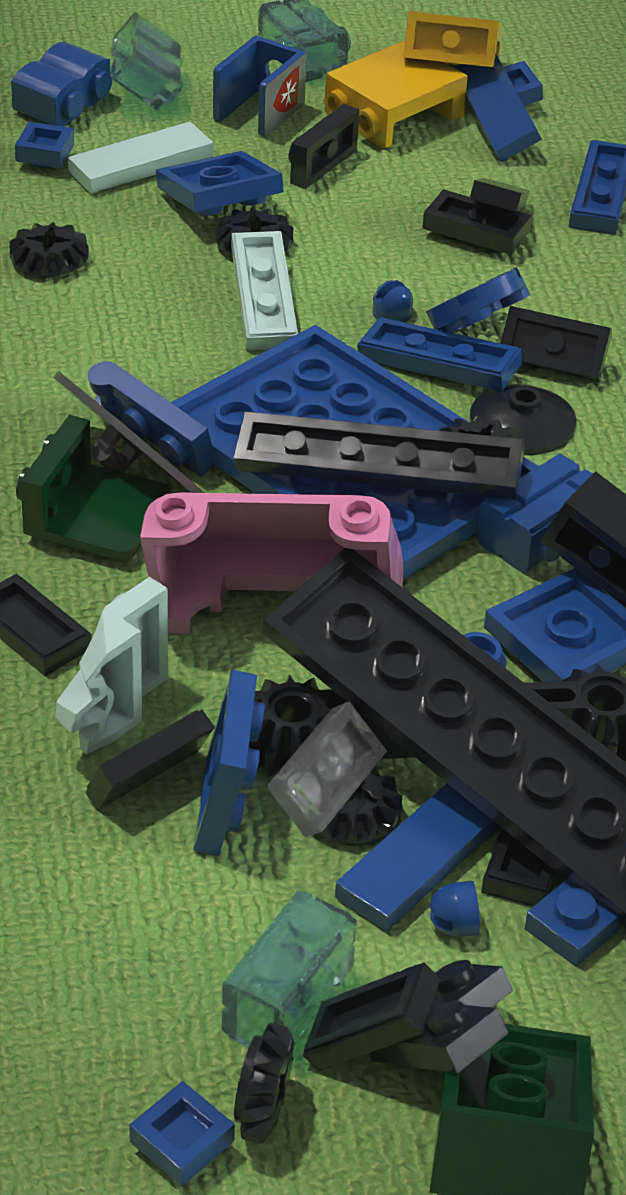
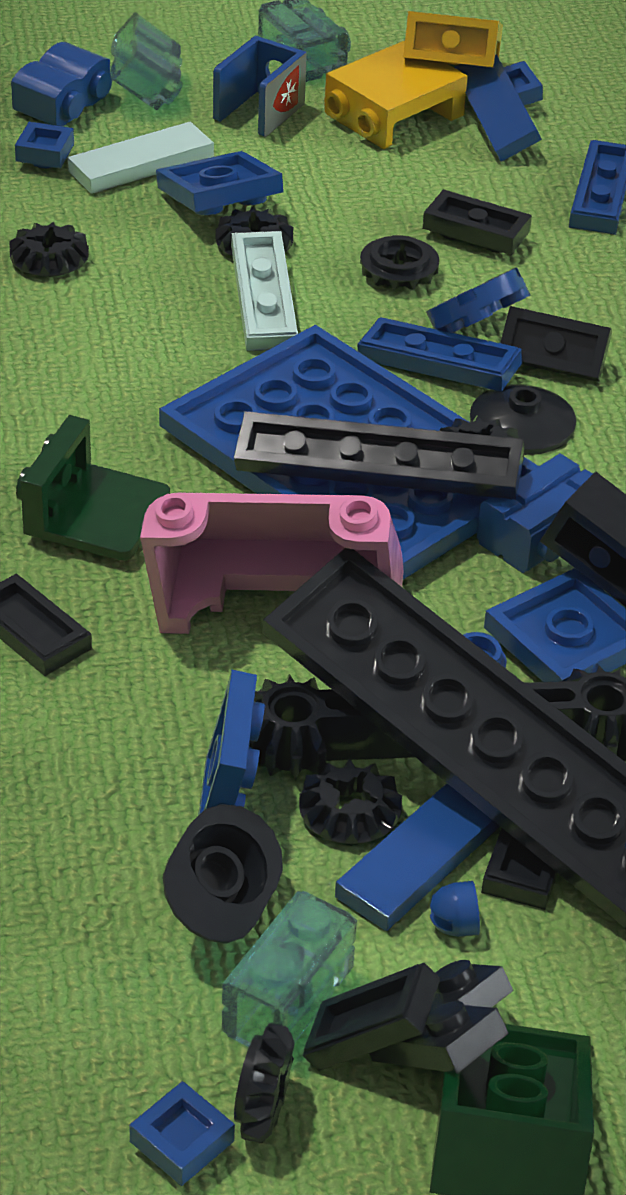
dark grey shield [53,371,204,493] -> none
light aqua plate [55,577,168,755] -> none
black tile [85,709,215,811] -> none
blue plate [87,361,215,477] -> none
clear plate [266,702,387,837] -> none
black plate [288,104,359,190] -> none
blue hinge [372,280,413,322] -> none
black tile [470,178,530,211] -> none
blue plate [525,880,620,967] -> none
none -> black piece [162,804,283,944]
none -> black gear [360,235,439,290]

